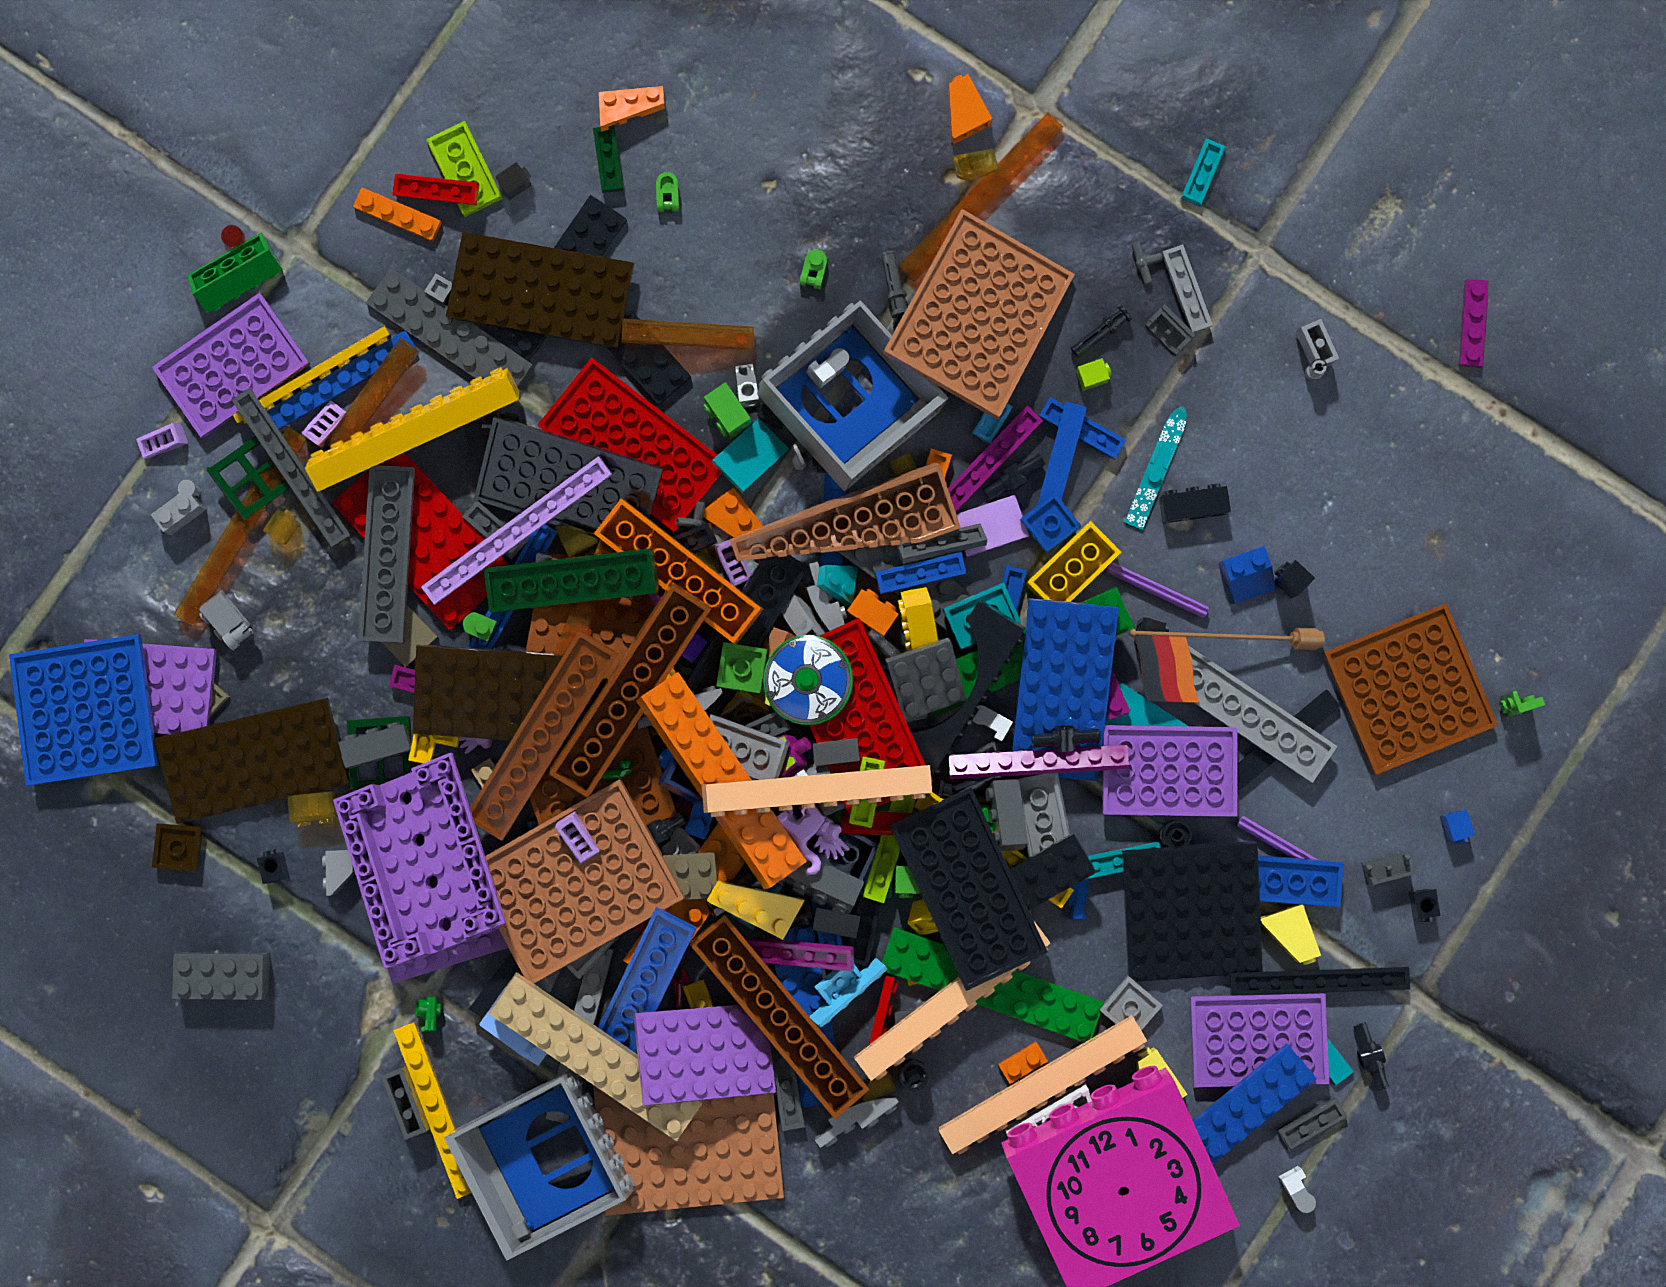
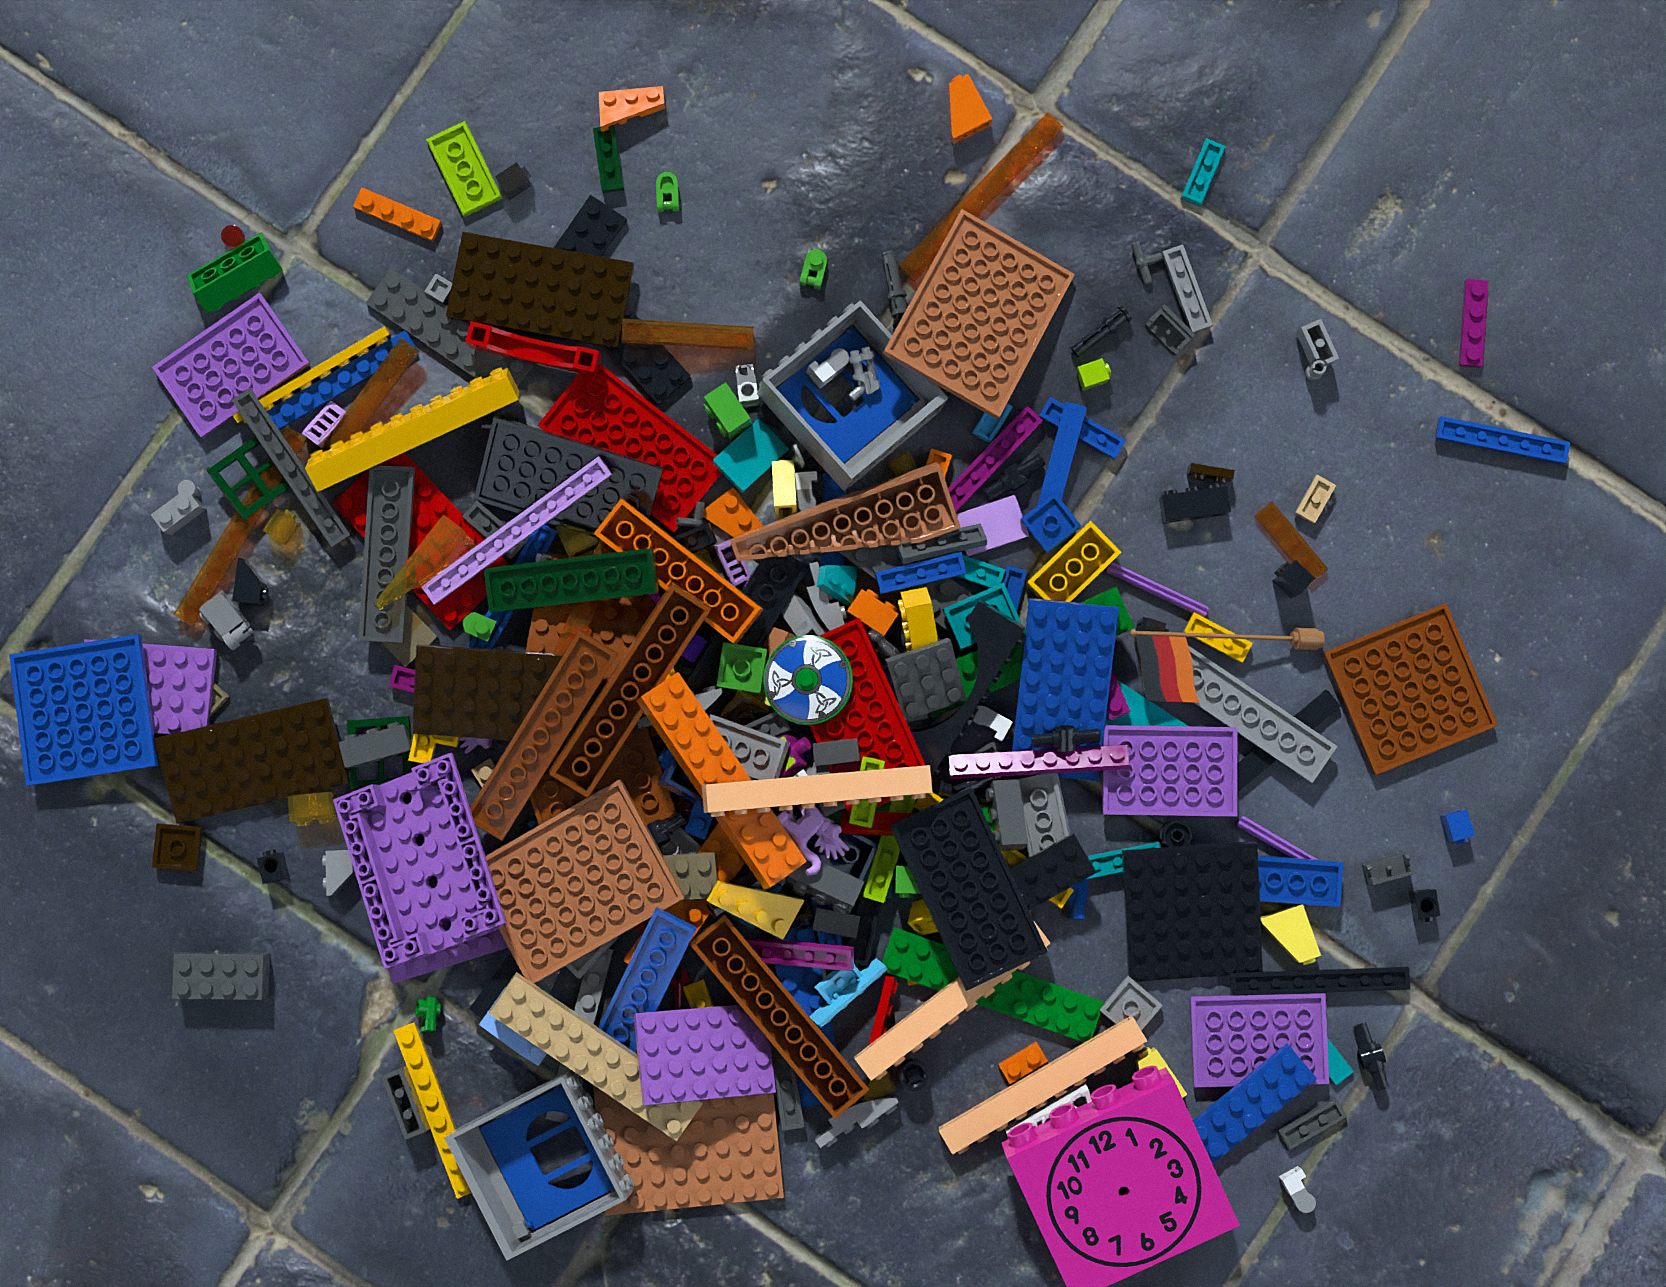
lavender slope [136,423,188,459] -> none
red plate [392,173,480,206] -> none
lavender slope [555,811,600,863] -> none
green arm [601,758,633,780] -> none
clear yellow slope [952,149,999,182] -> none
teal piece [1124,406,1187,530] -> none
blue slope [1219,546,1275,604] -> none
bright green bracket [1500,691,1545,717] -> none
none -> black slope [232,558,269,606]
none -> clear yellow wedge [374,515,477,610]
none -> red arch [465,321,602,377]
none -> light yellow slope [772,459,797,521]
none -> leg [795,471,817,512]
none -> light grey piece [848,347,881,401]
none -> teal plate [940,552,1005,588]
none -> yellow plate [1183,612,1253,663]
none -> dark brown plate [1187,463,1235,484]
none -> clear orange tile [1254,501,1328,583]
none -> tan plate [1294,475,1336,524]
none -> blue plate [1435,416,1570,465]

